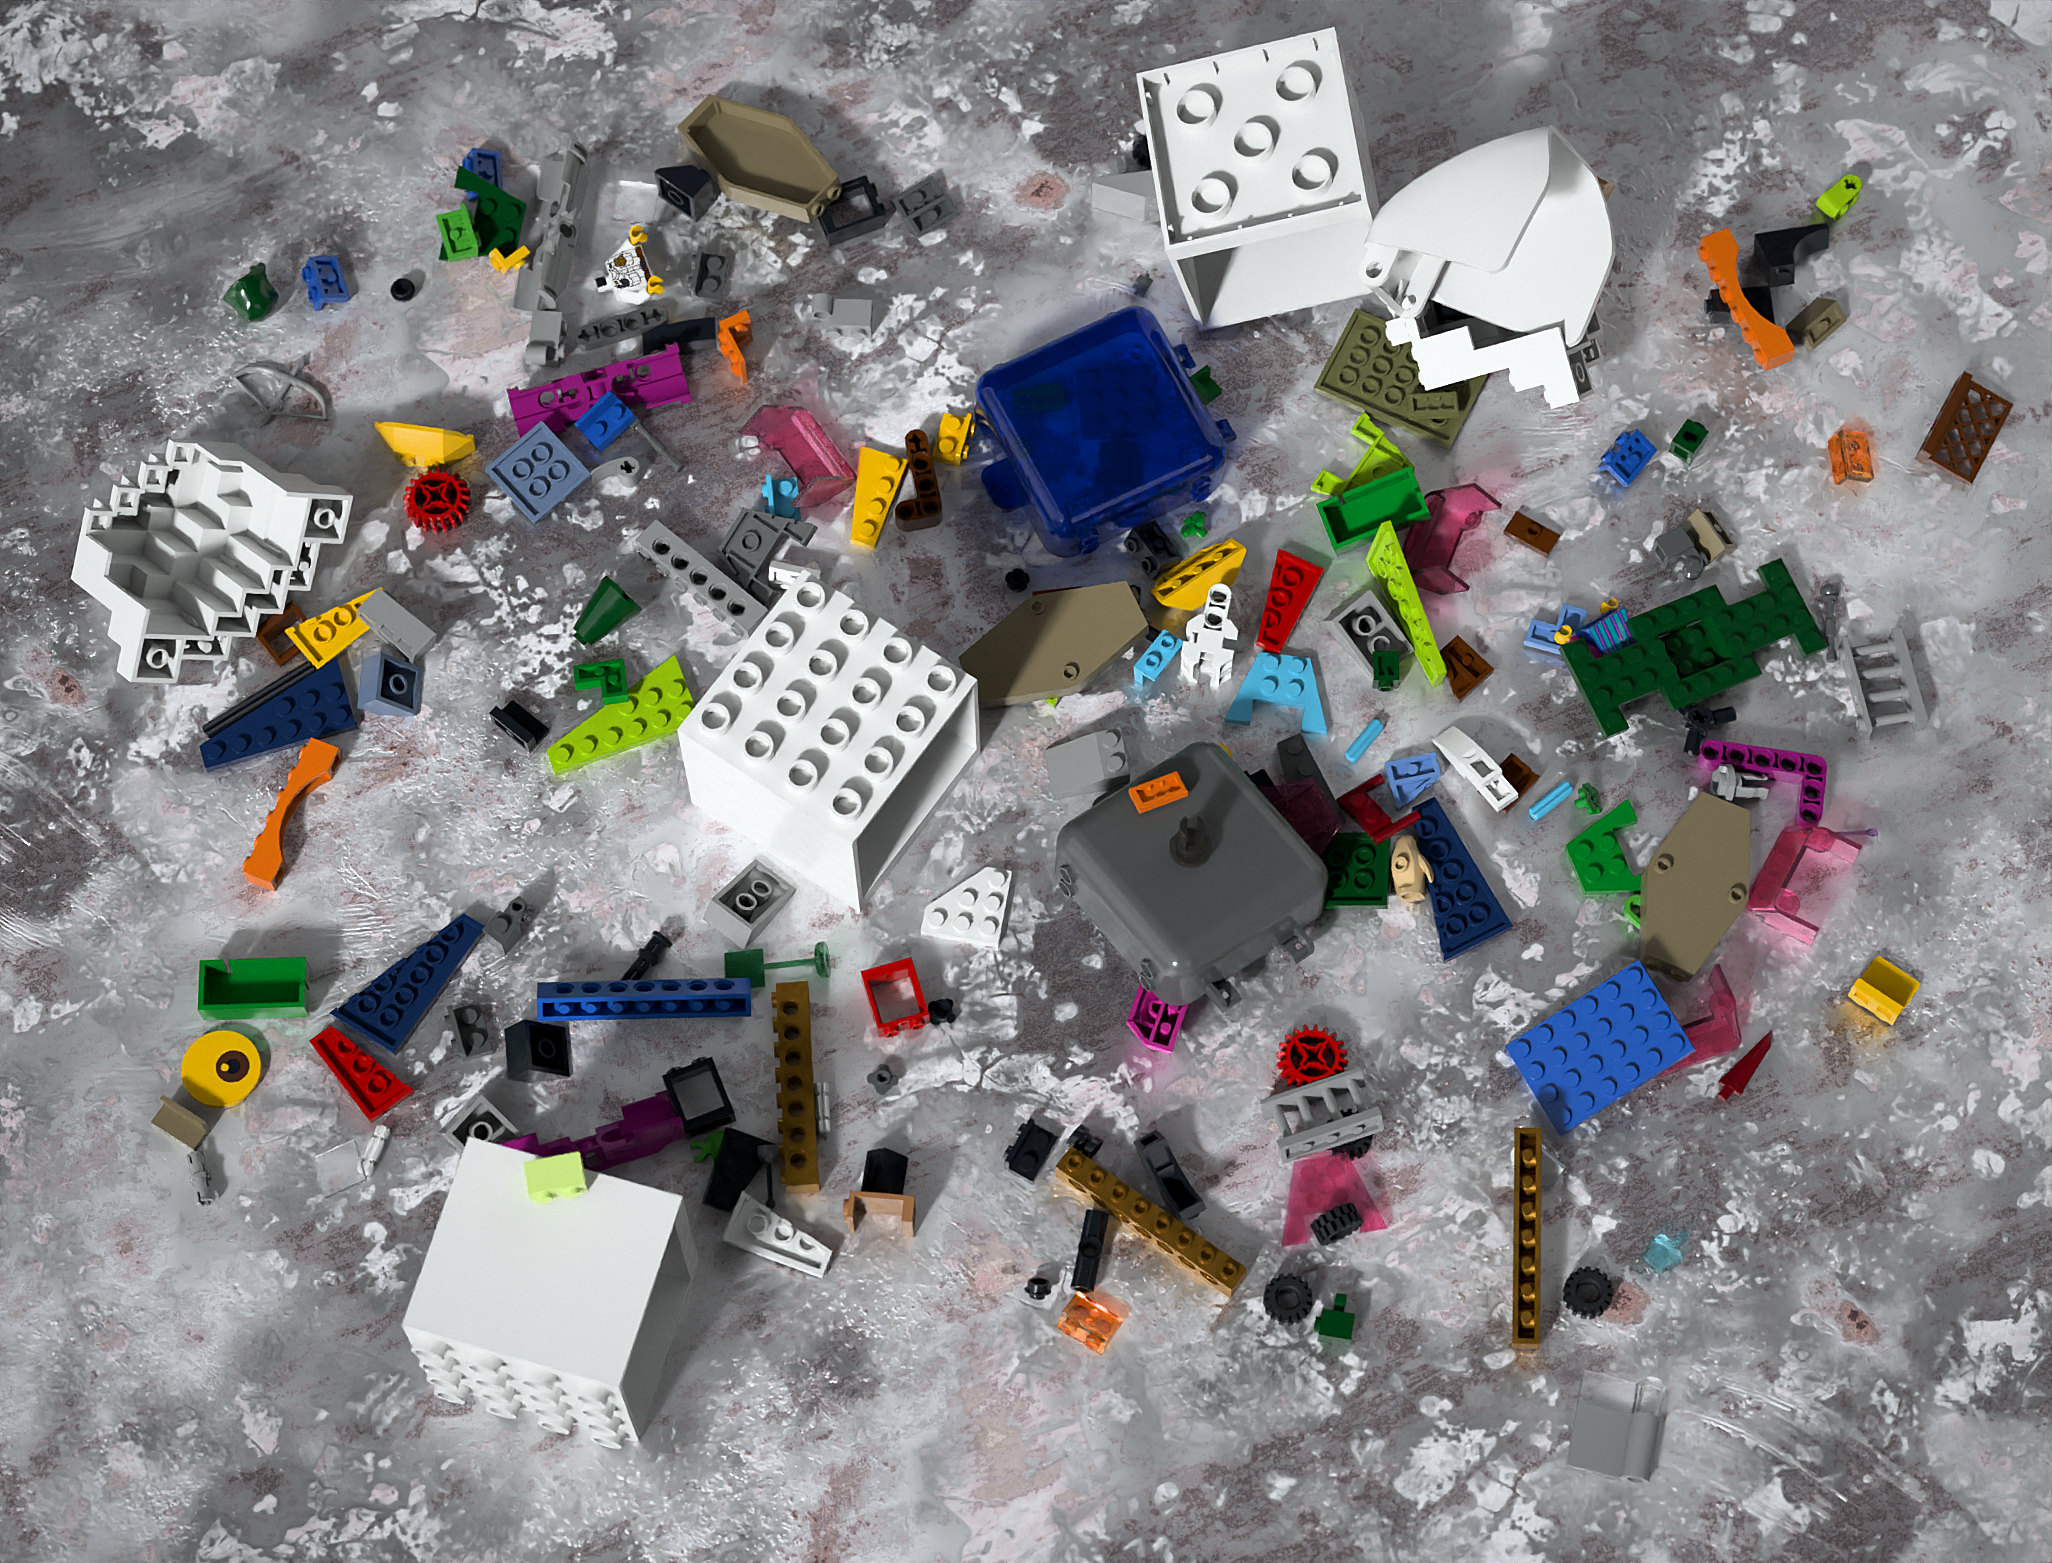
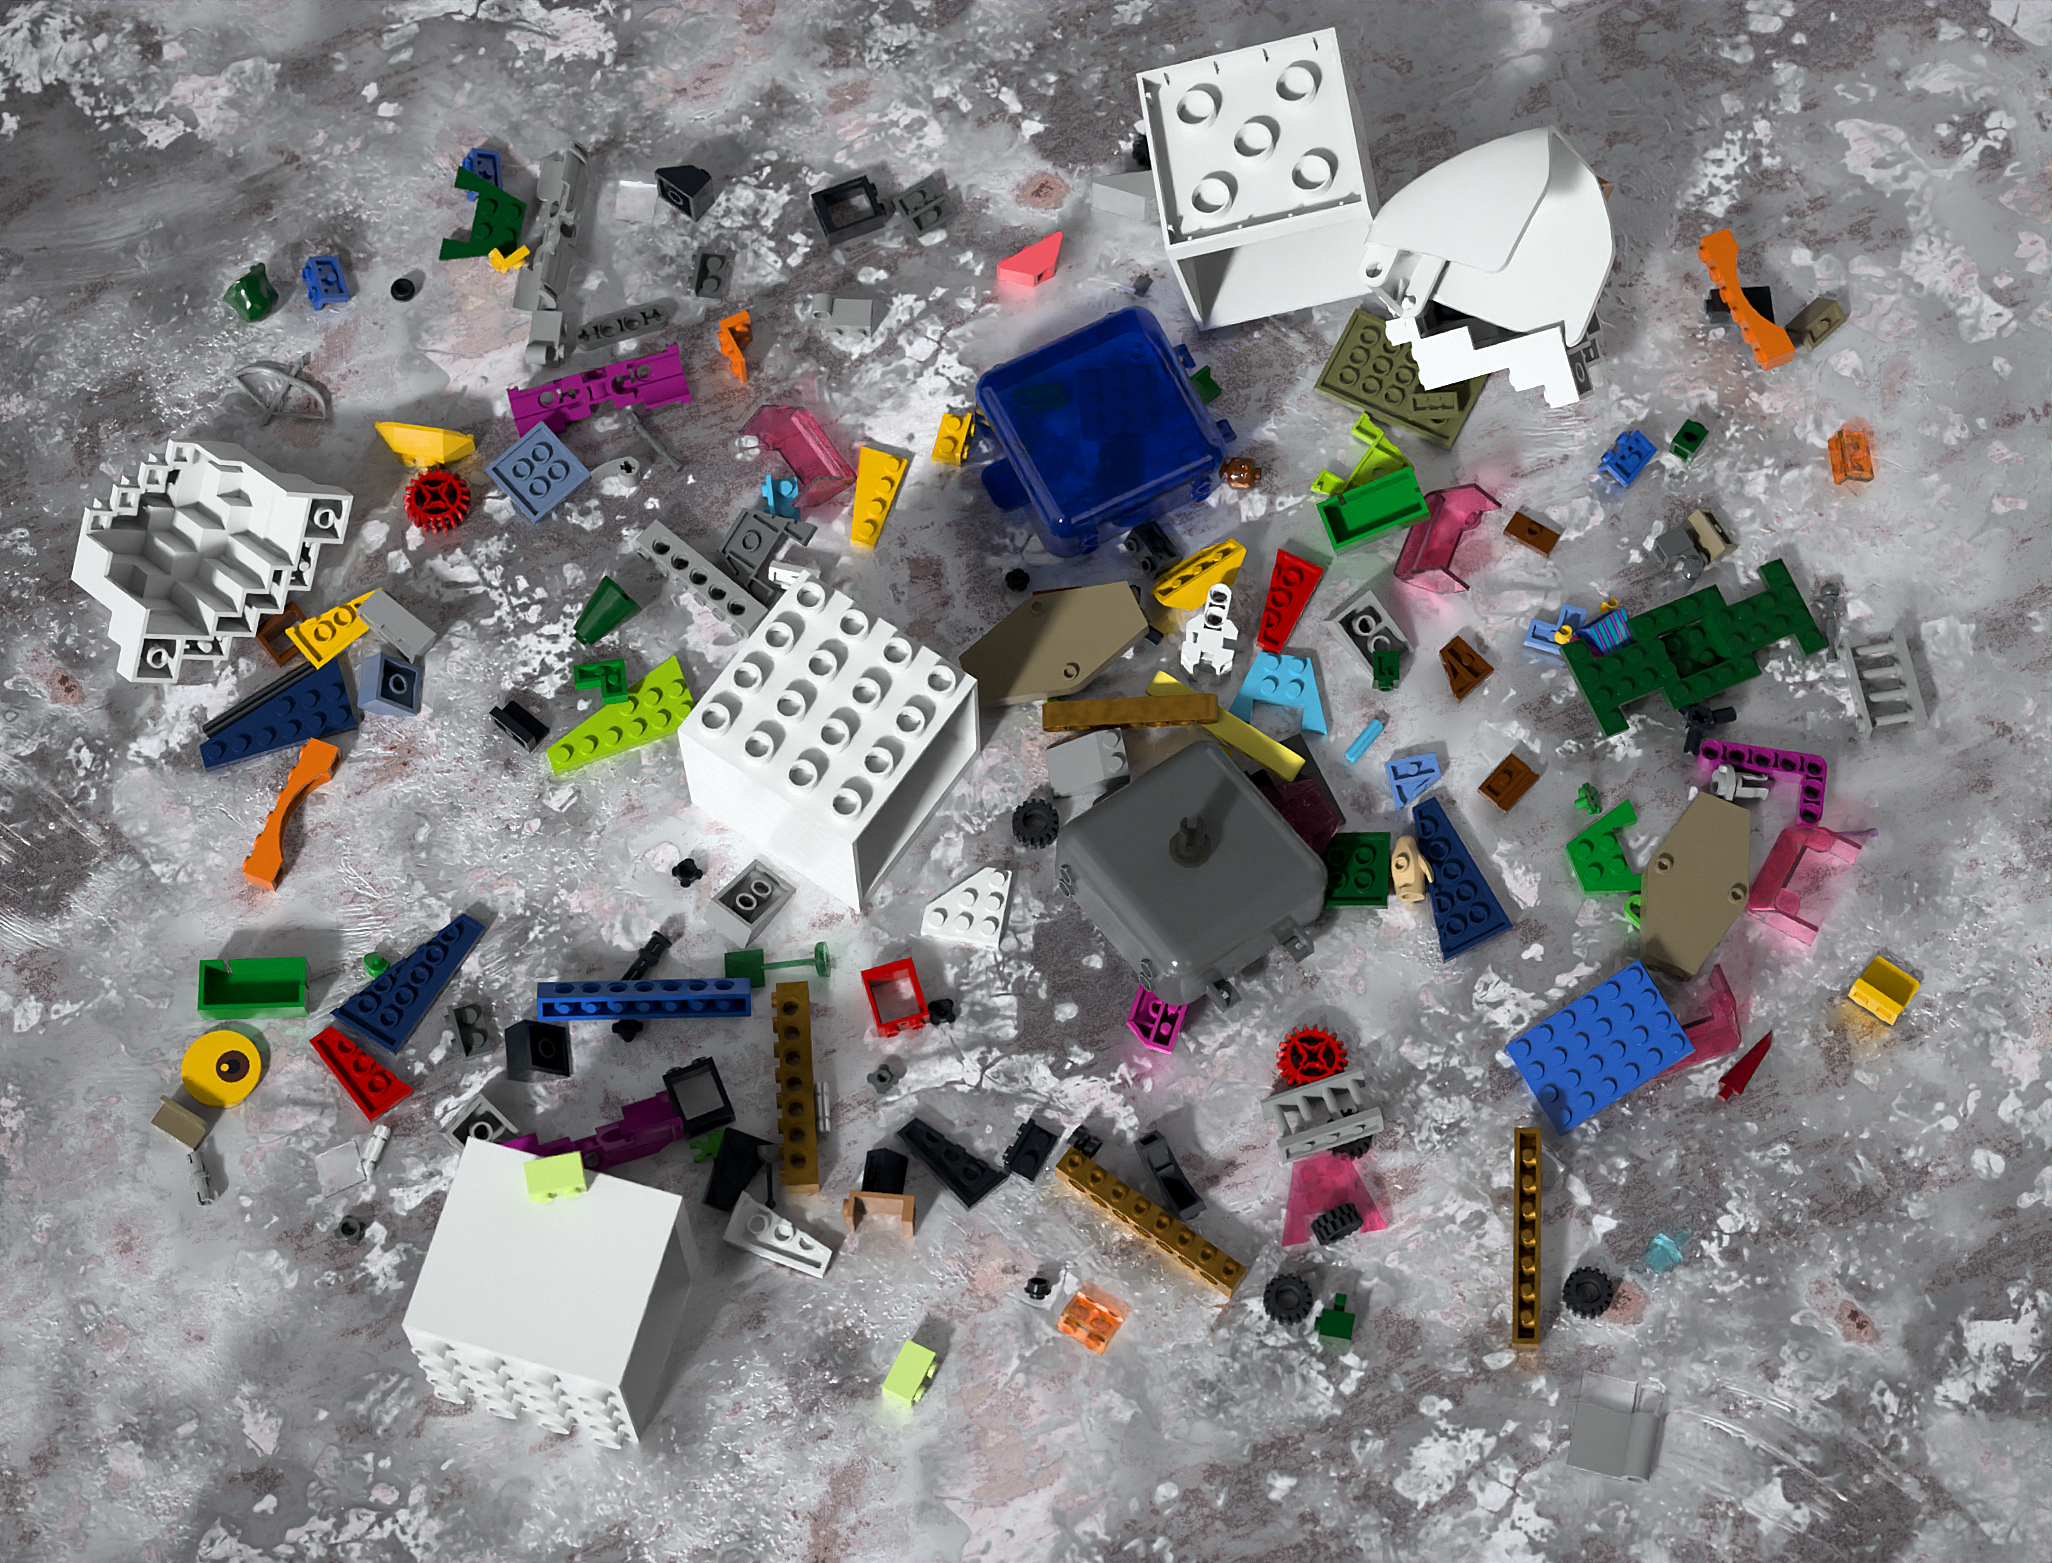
bright green bracket [436,203,482,263] -> none
dark grey brick [482,896,535,955] -> none
blue bracket [575,390,637,452] -> none
torso [595,225,664,305] -> none
black slope [642,317,717,356] -> none
dark tan container [677,94,843,224] -> none
reddish brown beam [895,429,943,532] -> none
black piece [1070,1209,1109,1294] -> none
orange plate [1129,771,1188,814] -> none
medium azure bracket [1134,629,1183,685] -> none
green plant [1180,511,1208,538] -> none
dark red plate [1336,773,1421,845] -> none
lime wing [1365,520,1447,687] -> none
white slope [1433,726,1518,812] -> none
medium azure axle [1528,780,1573,820] -> none
black arch [1754,223,1829,288] -> none
lime piece [1816,174,1862,221] -> none
reddish brown fence [1914,371,2013,486] -> none
none -> dark grey plate [334,1215,367,1246]
none -> green piece [363,952,391,979]
none -> black plate [612,1019,643,1043]
none -> black plate [672,858,703,888]
none -> yellowish green brick [882,1339,939,1408]
none -> black wing [895,1117,1008,1212]
none -> coral slope [997,230,1063,287]
none -> black tyre [1012,798,1059,850]
none -> pearl gold beam [1042,693,1218,733]
none -> light yellow beam [1145,670,1306,783]
none -> reddish brown head [1224,457,1262,490]

